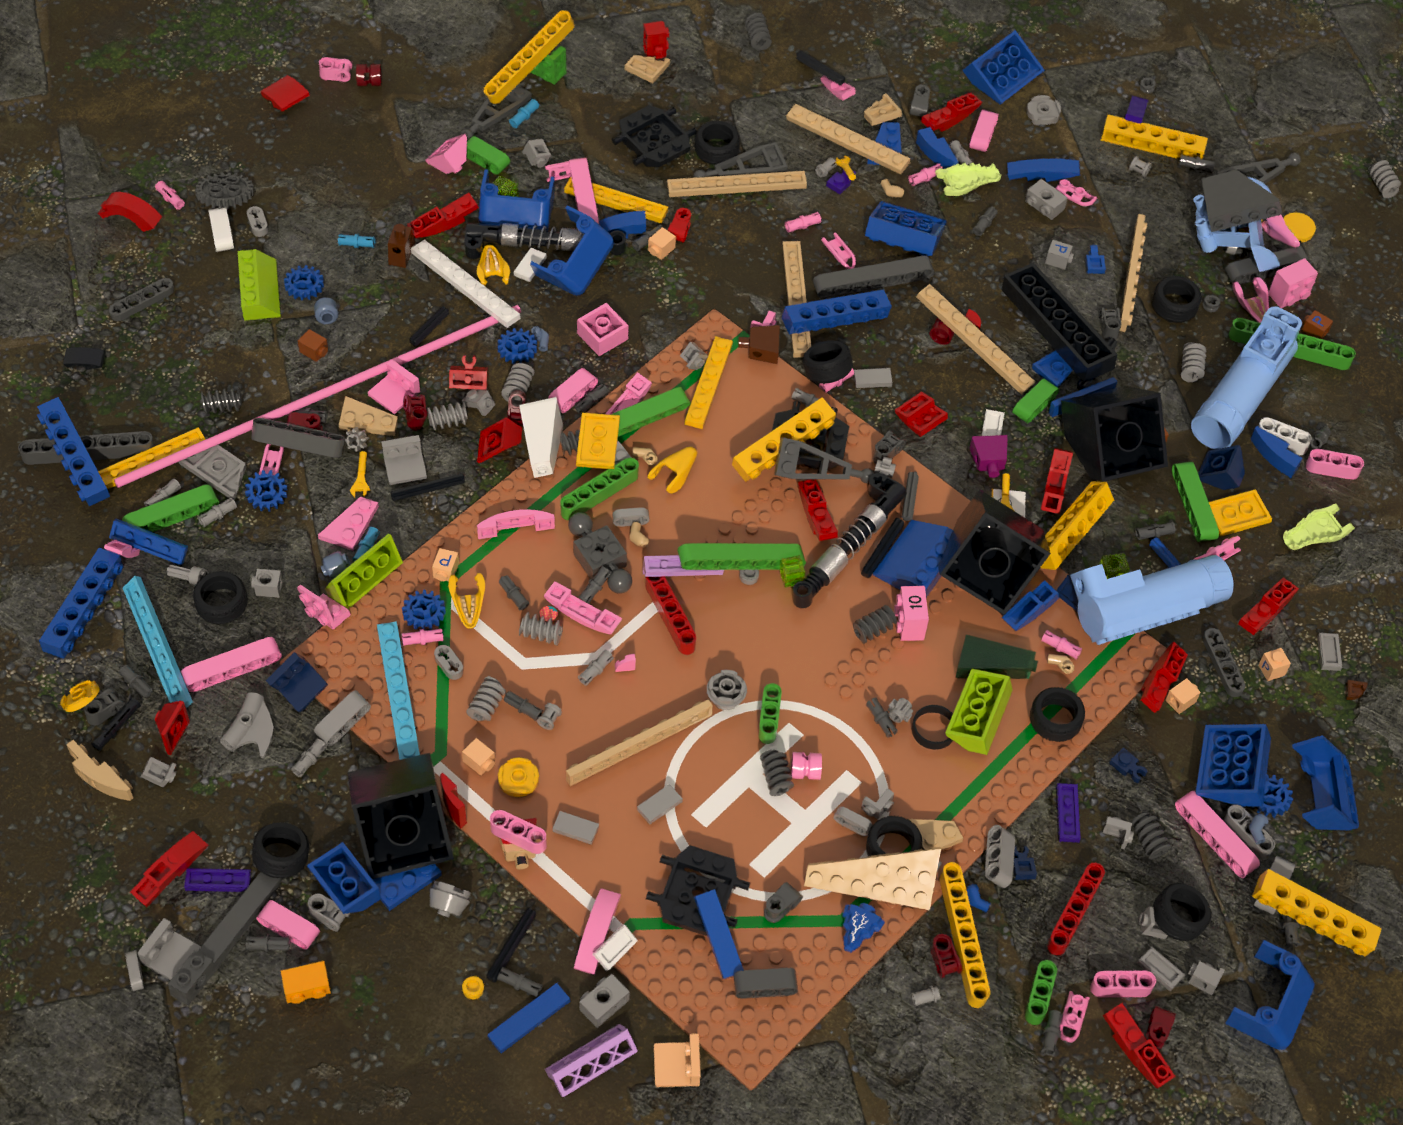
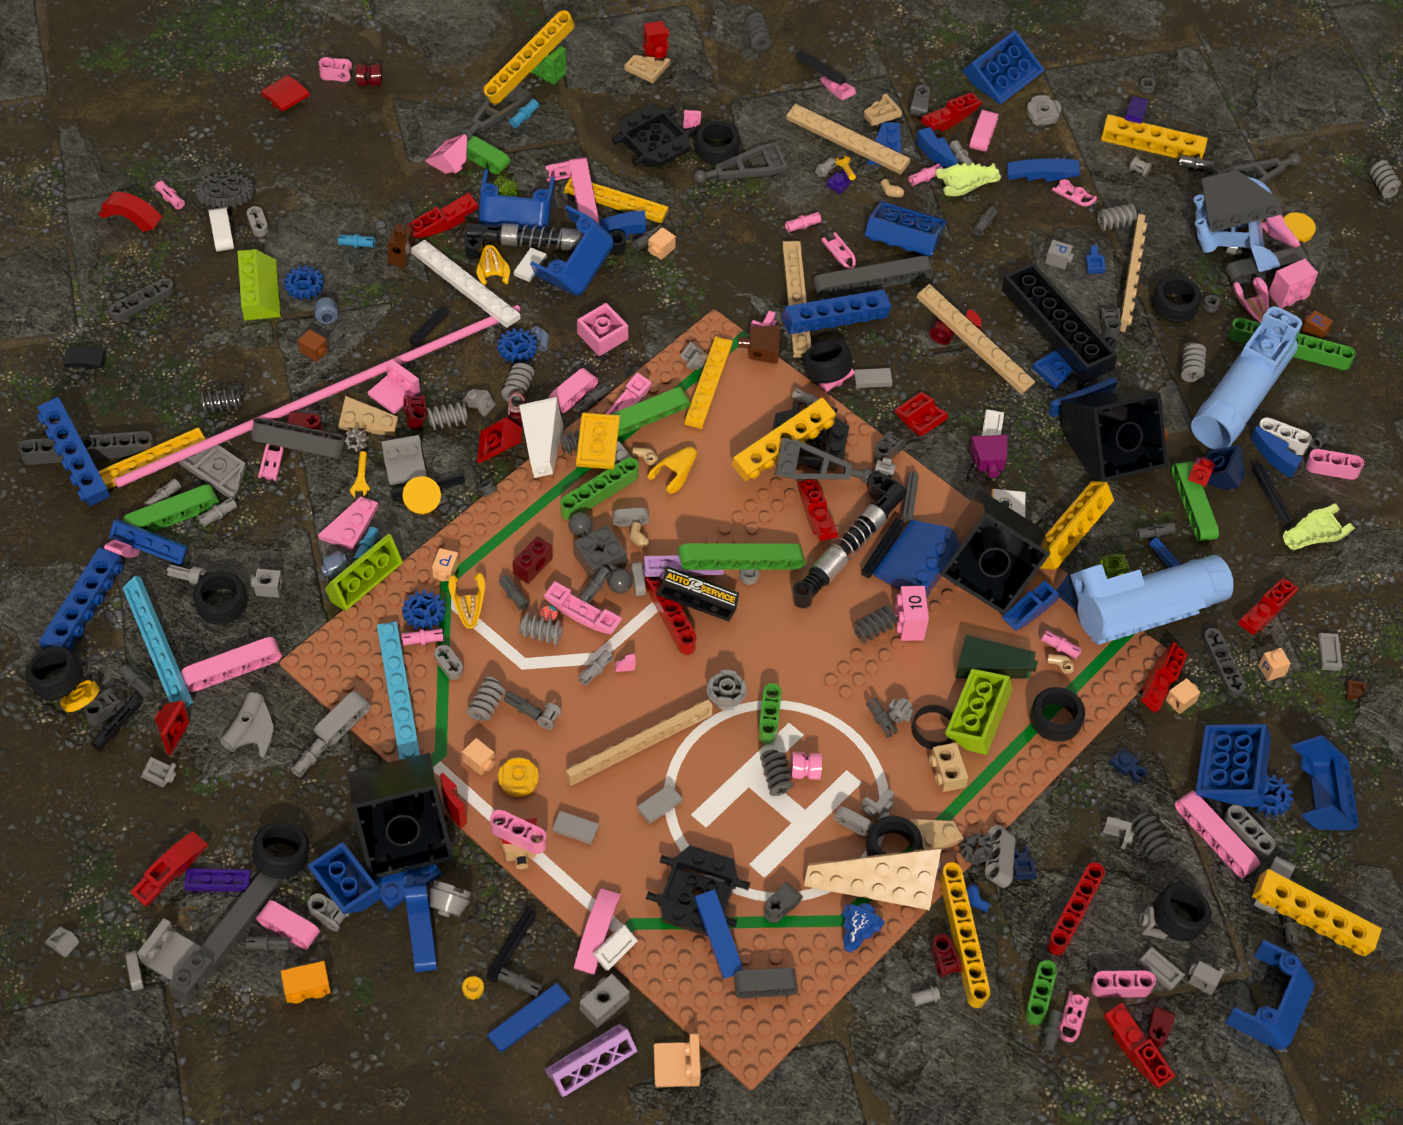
tan slope [66,740,133,801] -> none
blue gear [245,470,288,512] -> none
dark blue bracket [266,652,328,712] -> none
bright pink bracket [297,585,351,630] -> none
red brick [449,355,489,390] -> none
bright pink slope [477,510,555,539] -> none
light grey brick [522,139,551,168] -> none
tan plate [667,171,807,197] -> none
red piece [668,208,691,243] -> none
clear neon green brick [779,555,805,587] -> none
yellow piece [1001,473,1014,510] -> none
bright green beam [1012,378,1059,424] -> none
light grey brick [1025,179,1068,220] -> none
red arch [1041,448,1073,514] -> none
dark purple tile [1056,783,1080,843] -> none
bright pink piece [1193,536,1241,560] -> none
yellow tile [1209,489,1272,537] -> none
sand blue arm [1249,814,1268,844] -> none
none -> black tyre [25,646,83,700]
none -> light grey slope [45,926,79,957]
none -> yellow tile [402,476,441,515]
none -> blue beam [404,883,437,973]
none -> dark grey bush [478,479,497,497]
none -> dark red brick [512,536,553,584]
none -> light grey beam [631,562,646,596]
none -> black brick [656,566,739,622]
none -> bright pink bracket [683,110,701,130]
none -> tan brick [929,742,968,792]
none -> dark grey gear [960,832,993,864]
none -> light grey piece [1098,204,1137,231]
none -> red bracket [1189,457,1216,486]
none -> black axle [1252,463,1294,526]

